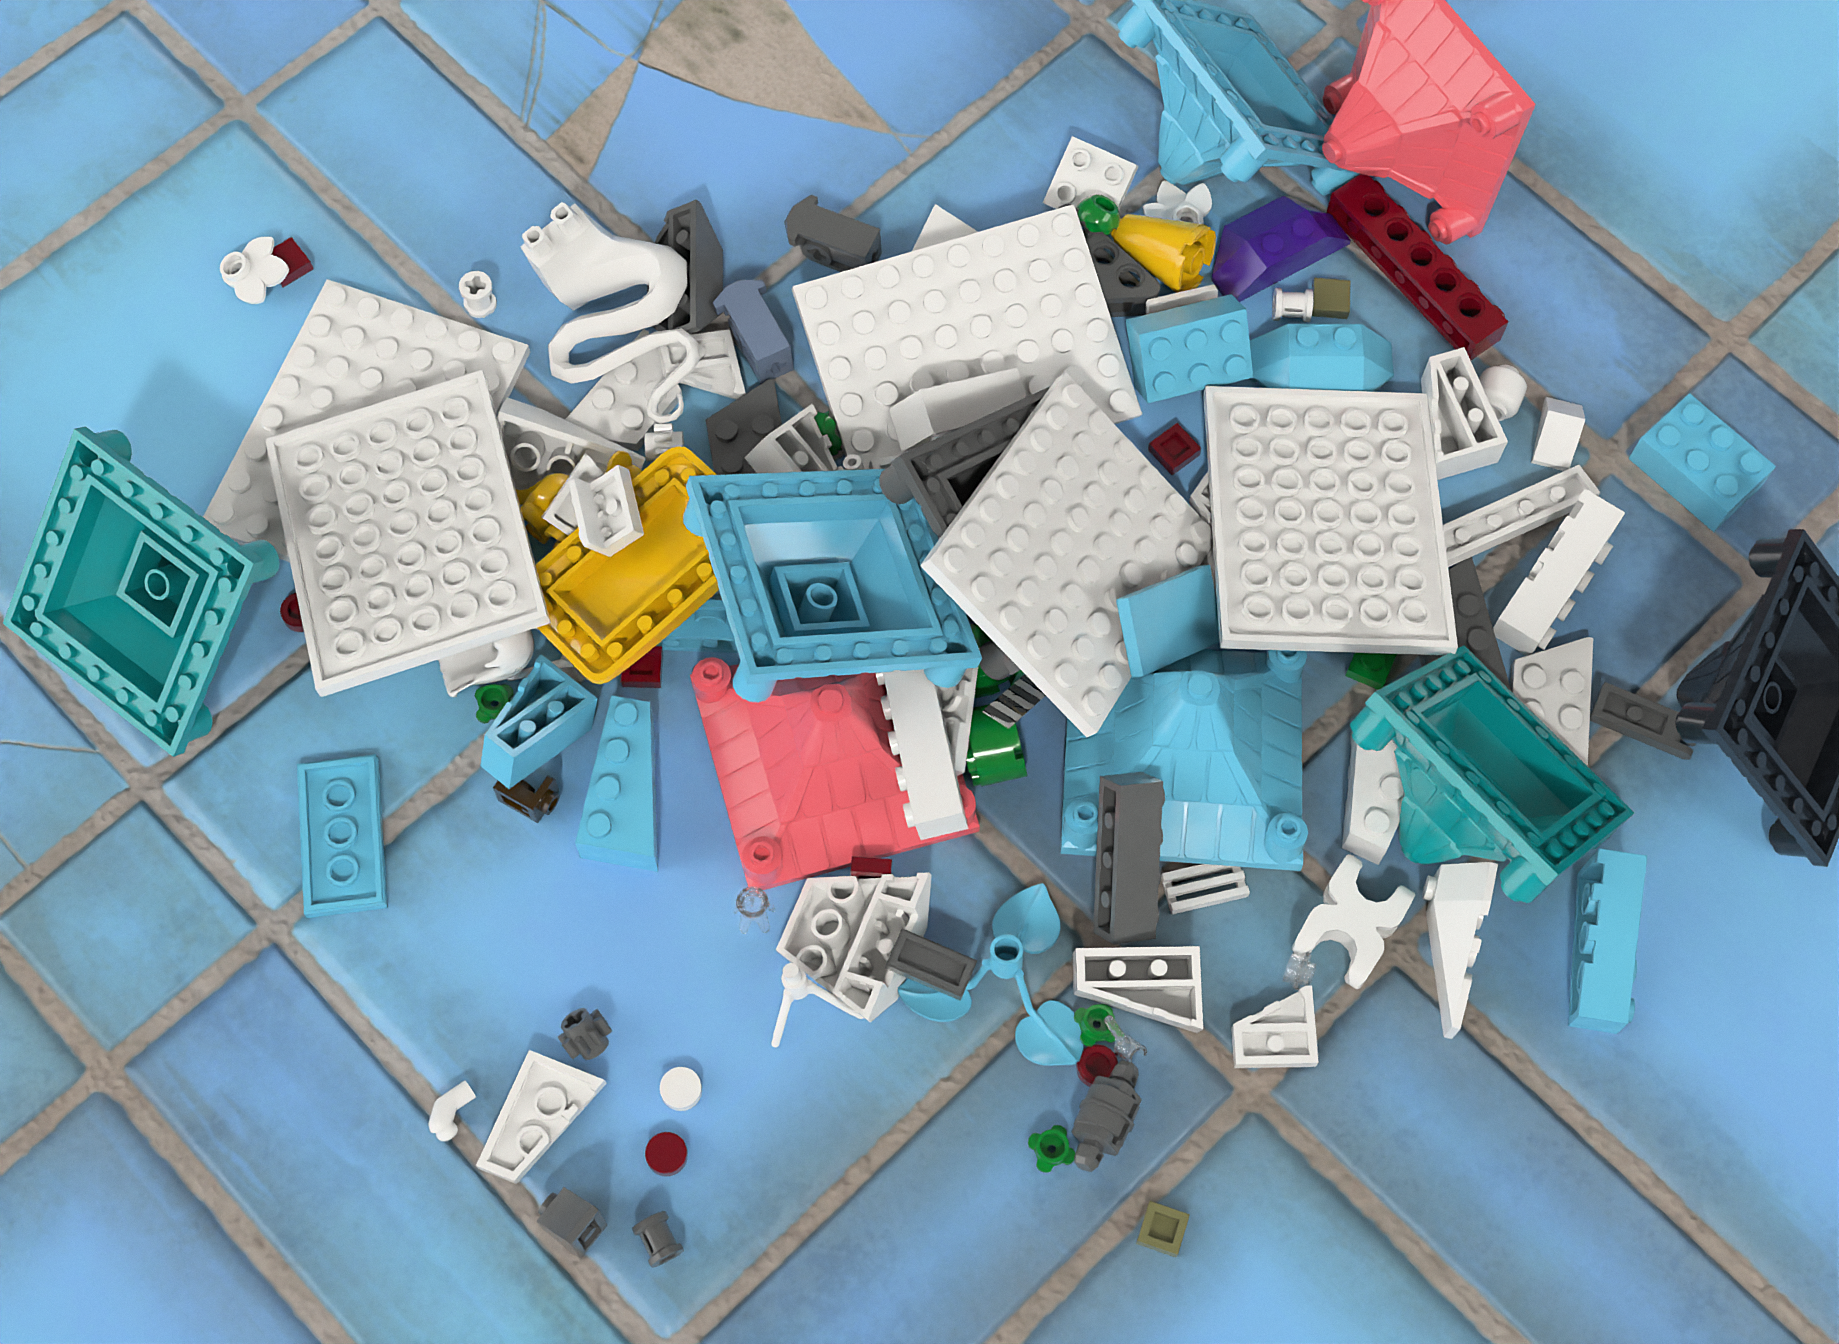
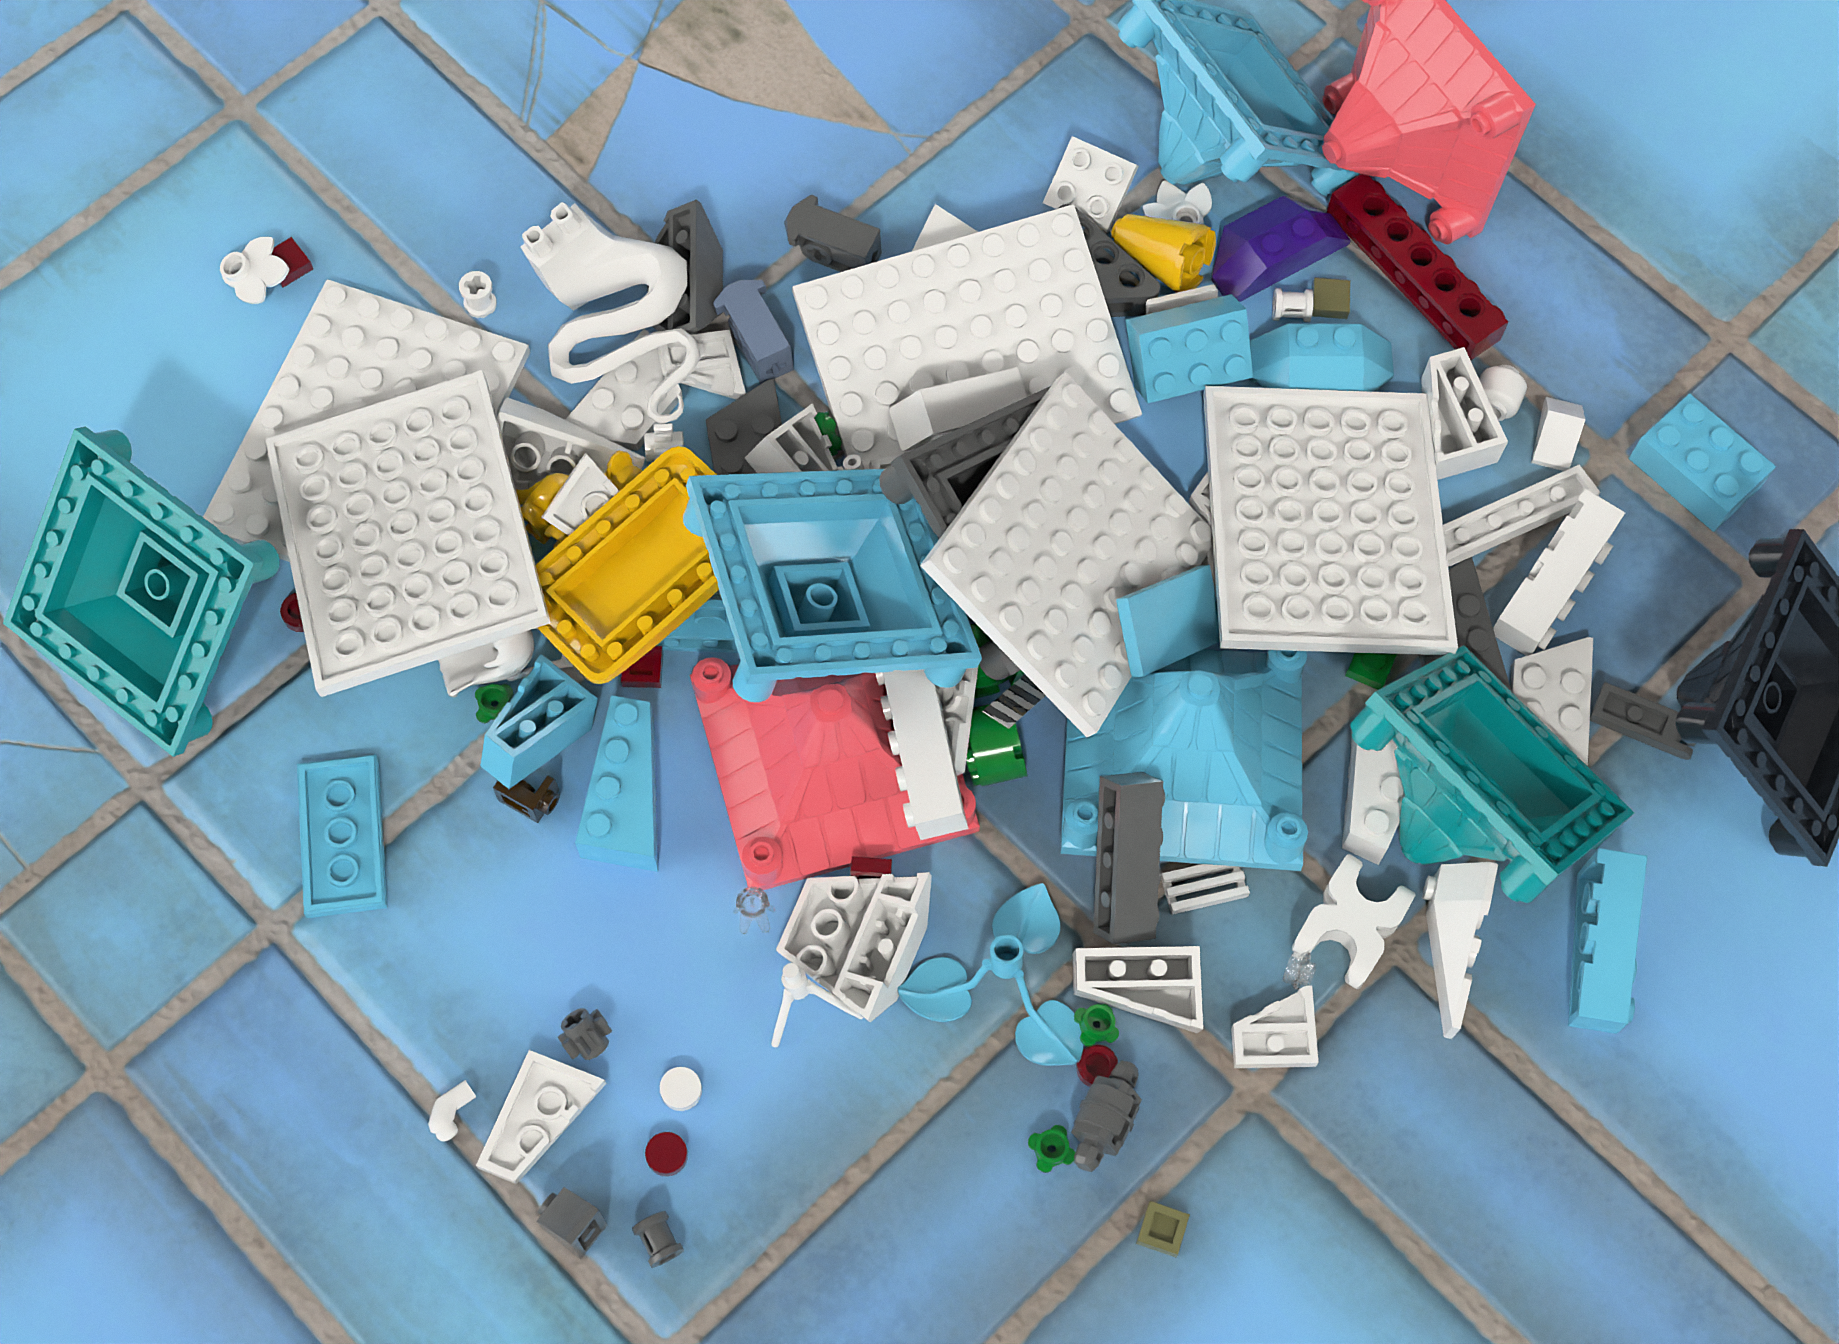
white bracket [569,465,644,557] -> none
dark grey tile [885,928,977,1001] -> none
green plate [1077,195,1120,235] -> none
clear hand [1104,1015,1147,1063] -> none
dark red tile [1148,423,1202,475] -> none

